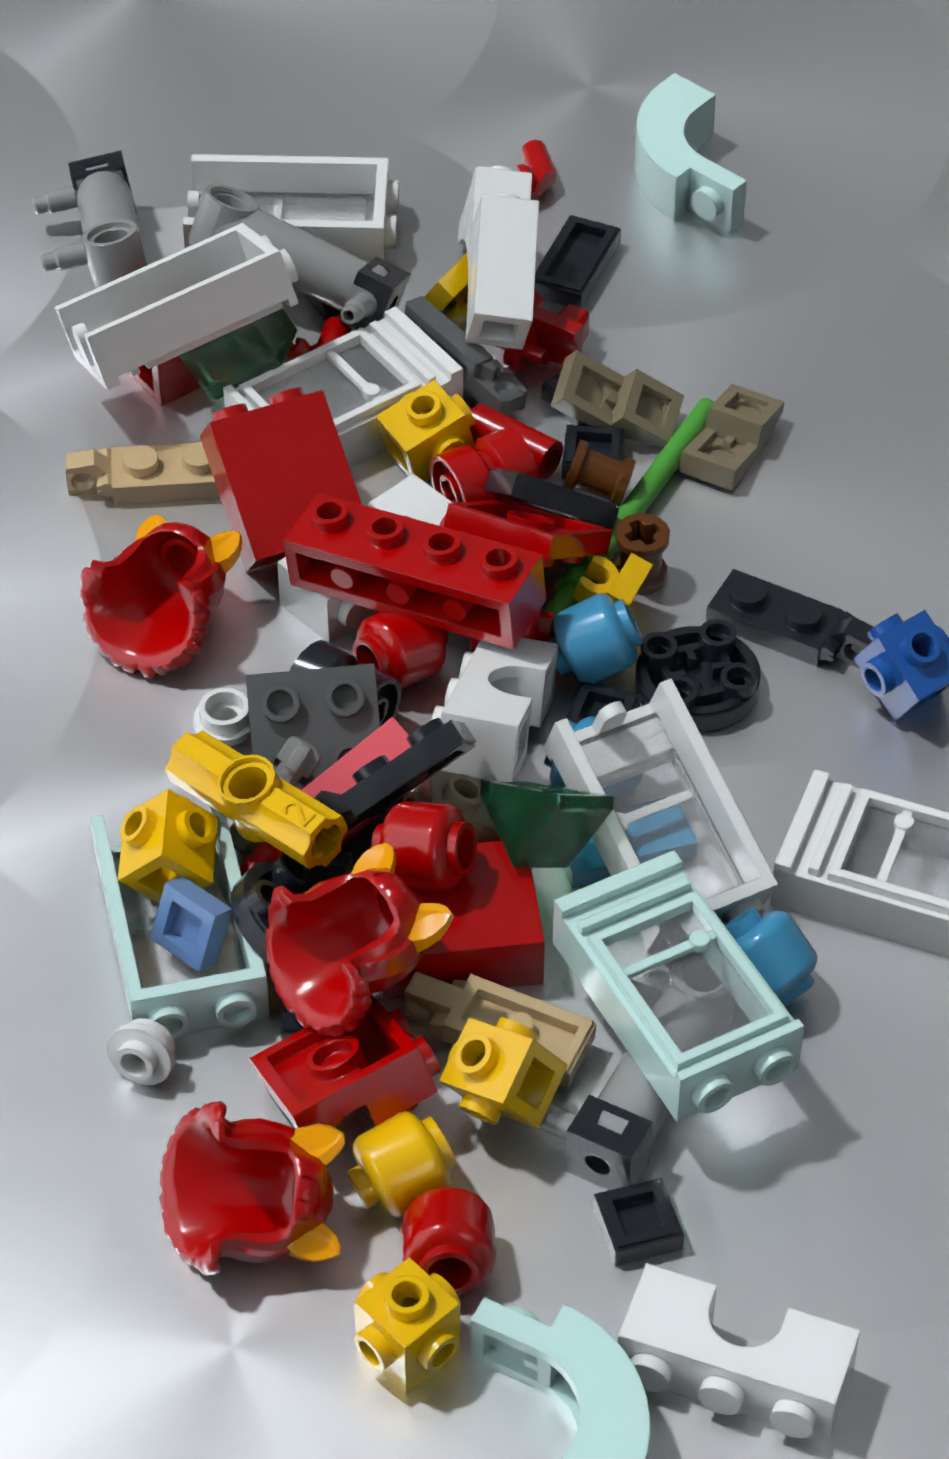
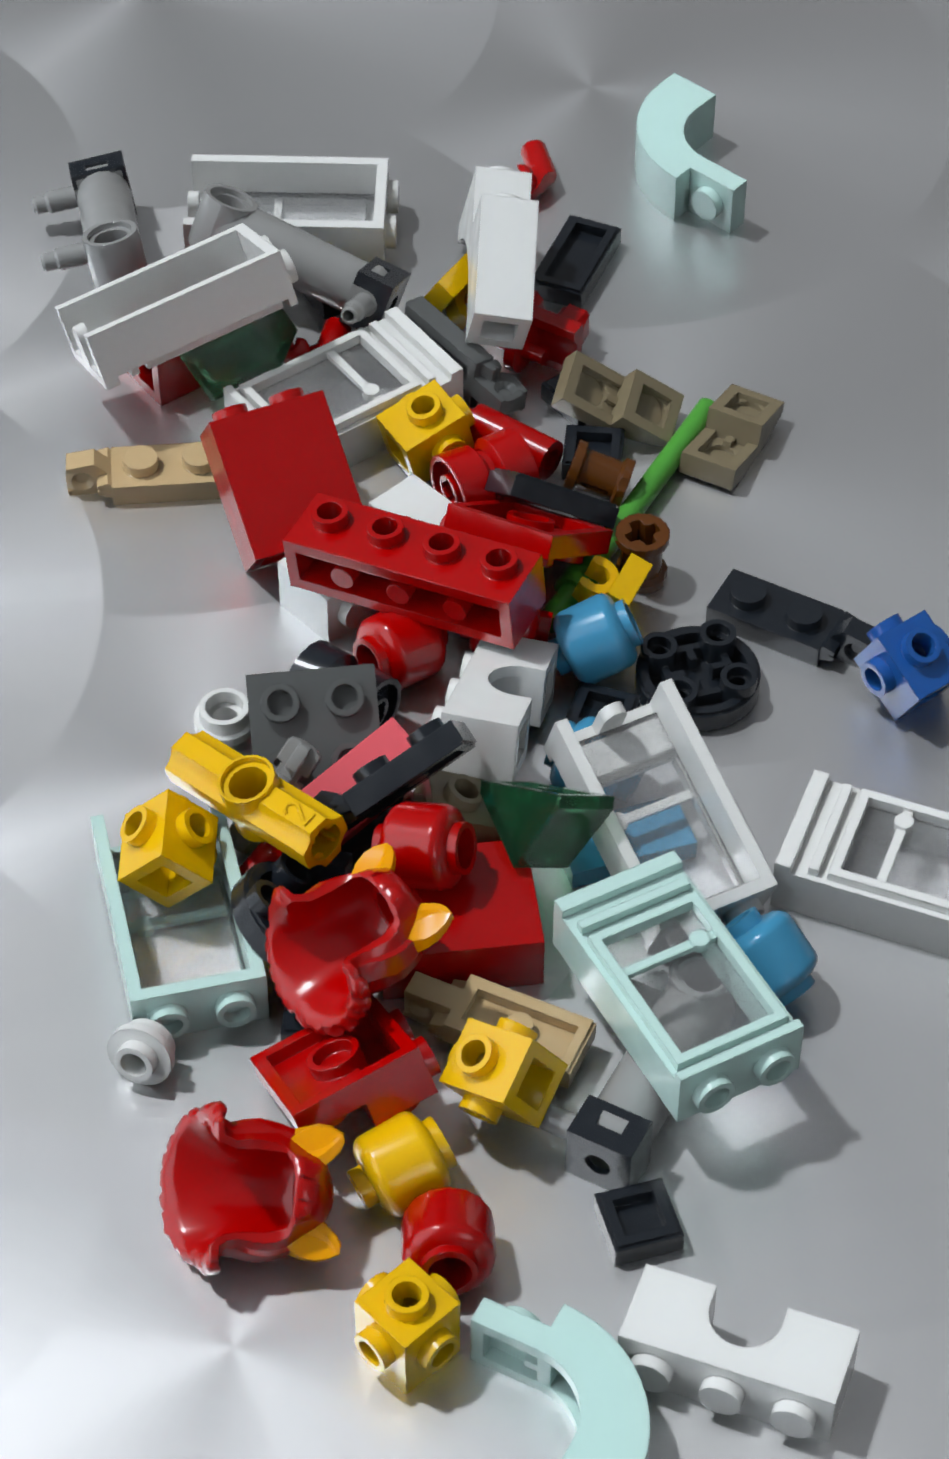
red hair [80,515,242,678] -> none
medium blue plate [150,875,232,972] -> none

